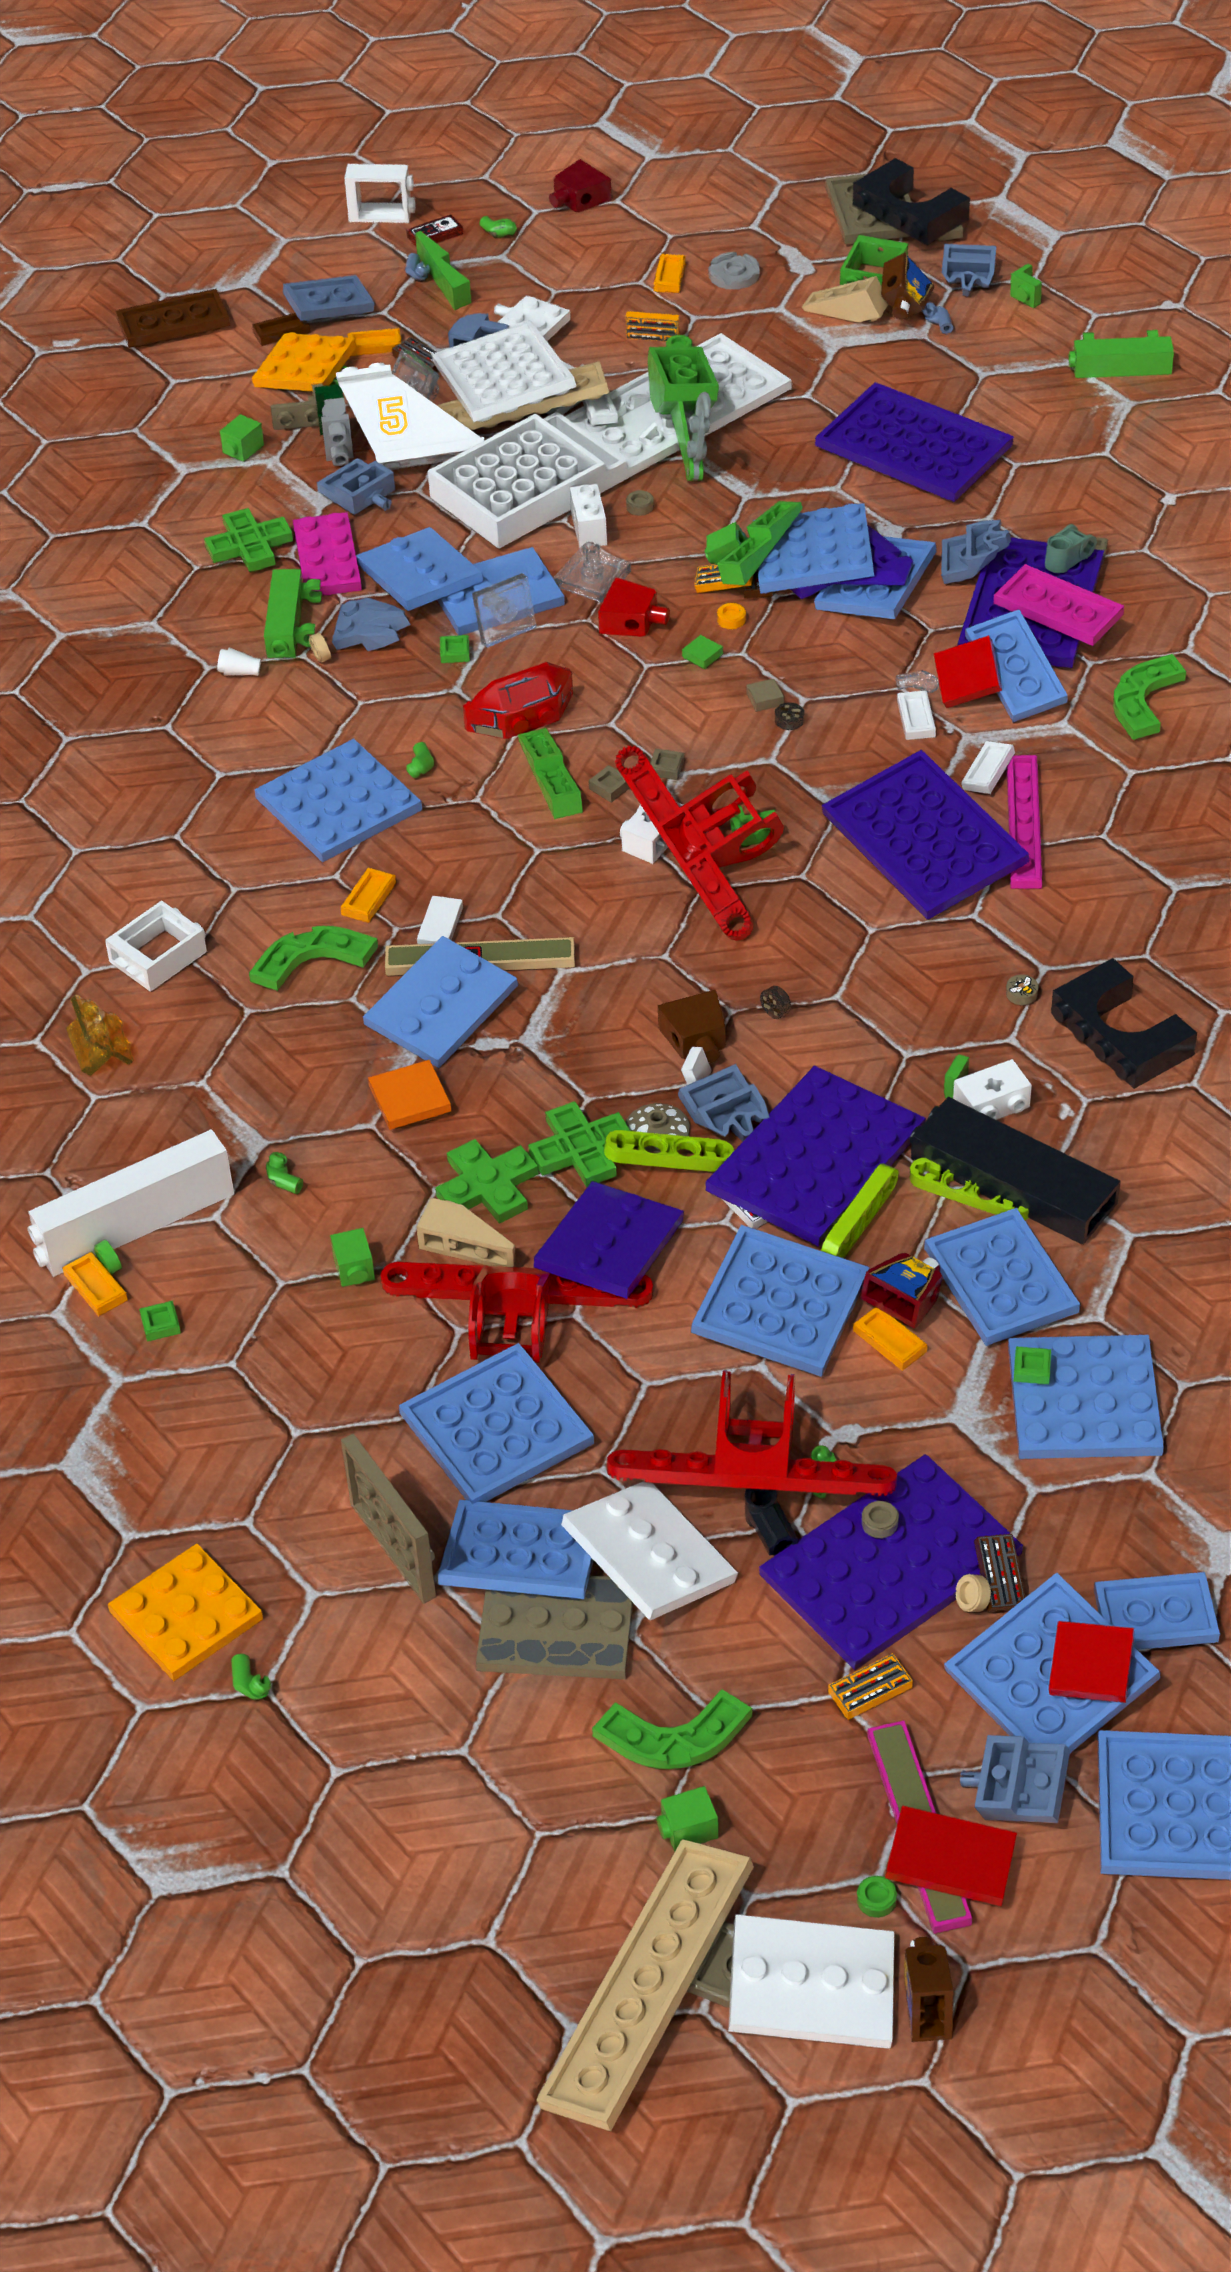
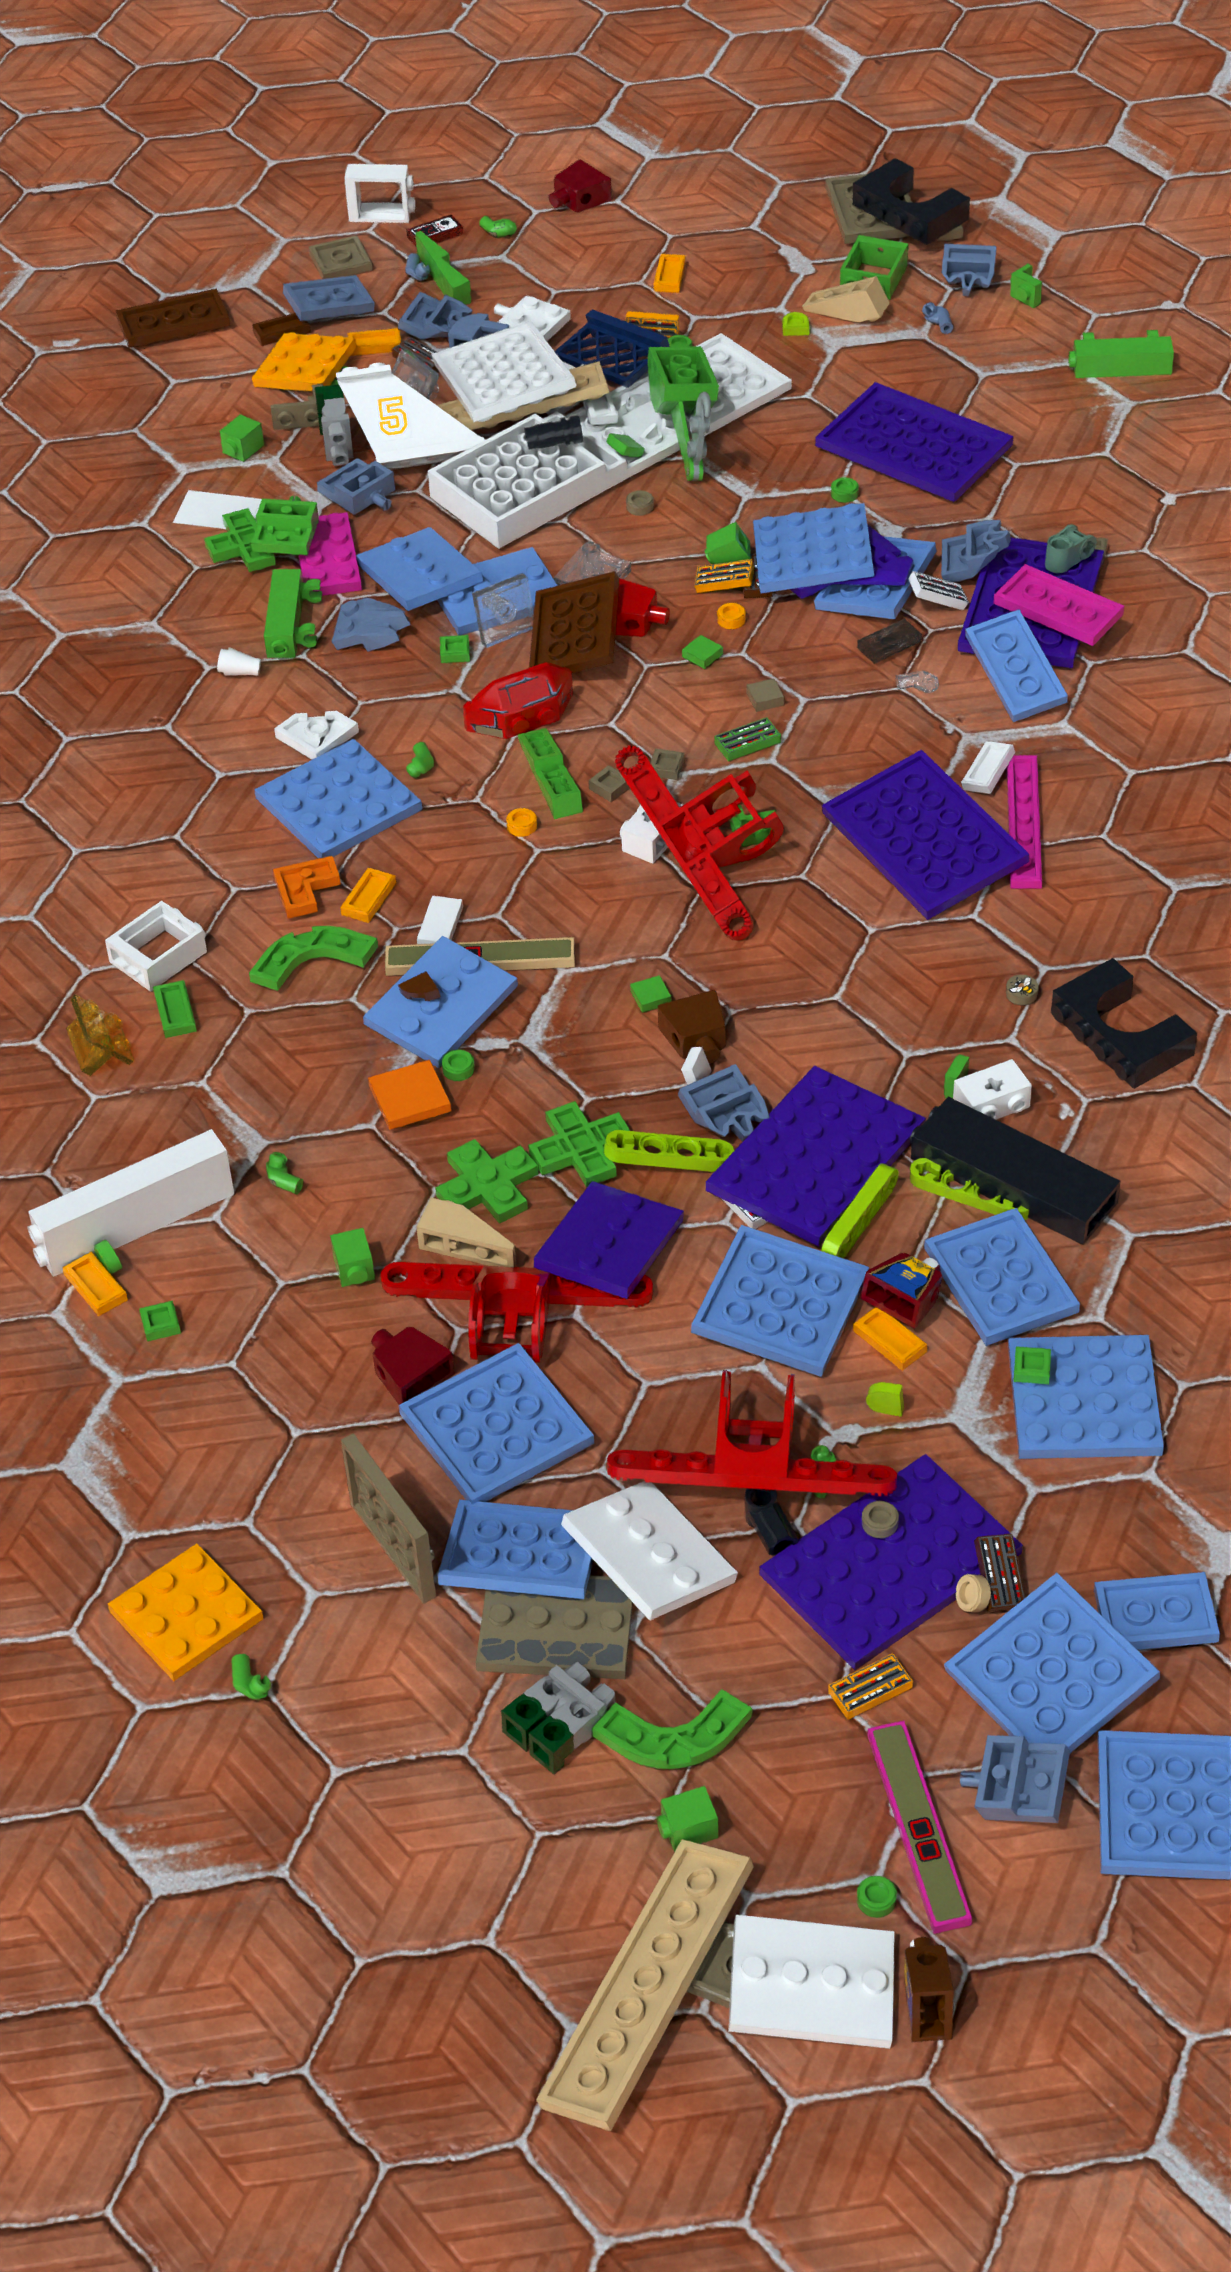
tan tile [309,632,331,663] -> none
white brick [570,484,607,548] -> none
dark tan dish [626,1103,690,1153] -> none
light grey tile [708,252,760,289] -> none
bright green slope [717,501,803,585] -> none
clear smoke tile [760,985,791,1019] -> none
clear smoke tile [775,703,804,730] -> none
reddish brown torso [881,252,935,320] -> none
red tile [885,1805,1017,1906] -> none
white tile [897,691,936,740] -> none
red tile [933,636,1002,709] -> none
red tile [1049,1621,1135,1703] -> none
bright green plate [1113,654,1186,740] -> none
none -> bright green tile [153,980,197,1038]
none -> white sticker [173,490,262,529]
none -> bright green plate [251,496,319,555]
none -> orange plate [273,856,341,919]
none -> white plate [274,711,359,760]
none -> dark tan tile [309,236,373,279]
none -> dark red torso [371,1327,455,1405]
none -> sand blue plate [397,292,473,339]
none -> reddish brown tile [398,971,441,1001]
none -> bright green tile [442,1050,475,1081]
none -> hips [501,1662,615,1775]
none -> light orange tile [506,808,537,837]
none -> black axle [524,415,583,450]
none -> reddish brown plate [529,571,619,673]
none -> dark blue fence [554,309,670,388]
none -> bright green tile [606,433,645,458]
none -> bright green tile [630,975,672,1013]
none -> tile [714,718,781,761]
none -> lime tile [782,312,809,336]
none -> bright green tile [831,477,859,503]
none -> clear smoke plate [857,619,922,664]
none -> lime tile [866,1382,904,1417]
none -> white tile [908,571,969,610]

